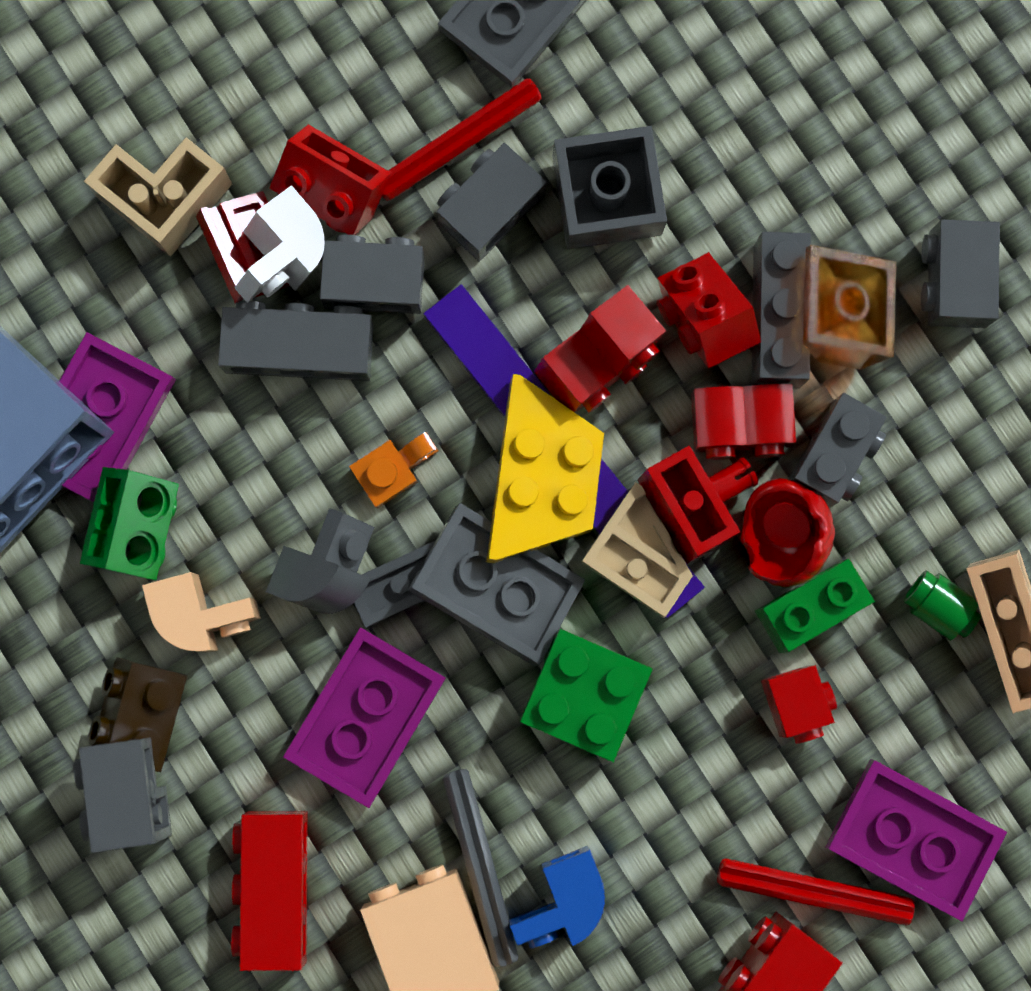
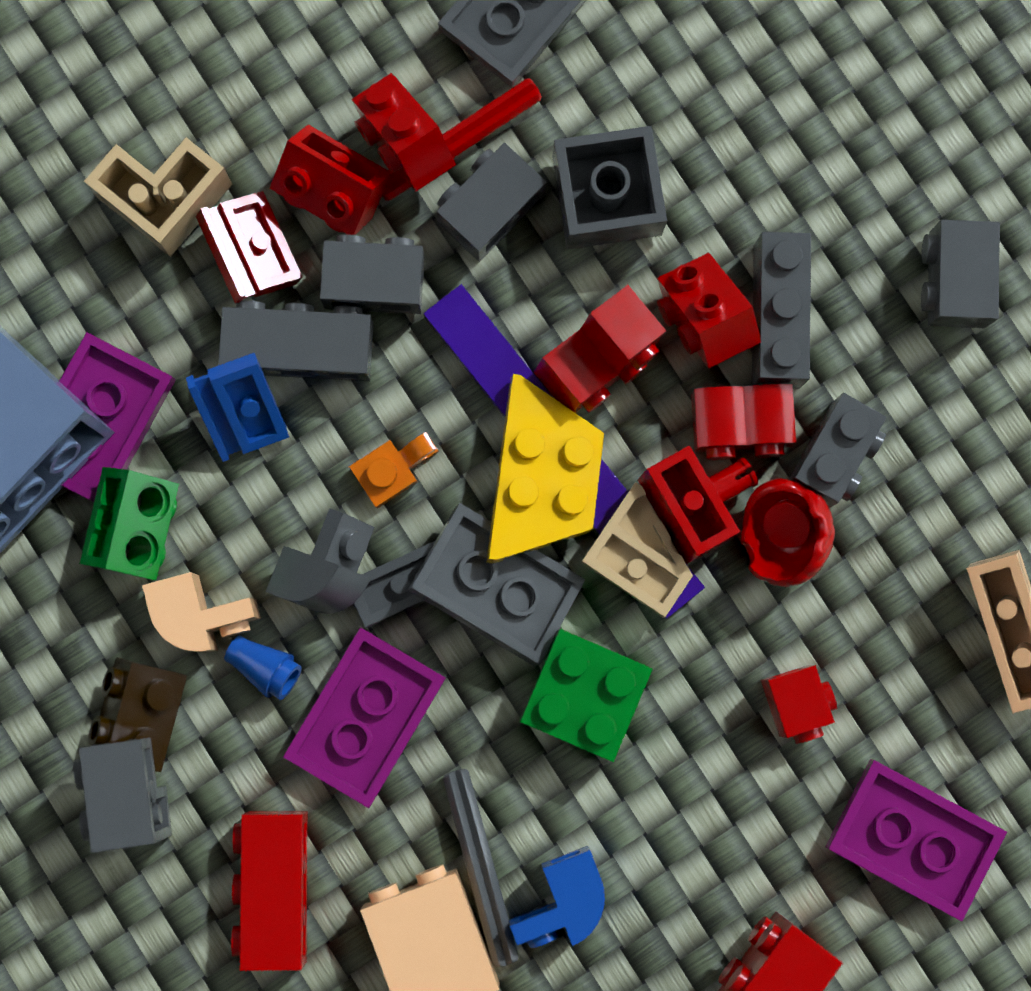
white brick [234,185,324,303] -> none
red axle [717,858,915,926] -> none
green brick [755,558,875,653] -> none
clear orange slope [803,245,896,369] -> none
green brick [903,570,981,641] -> none
none -> blue plate [186,352,289,462]
none -> blue cone [224,635,302,700]
none -> red brick [351,73,456,192]

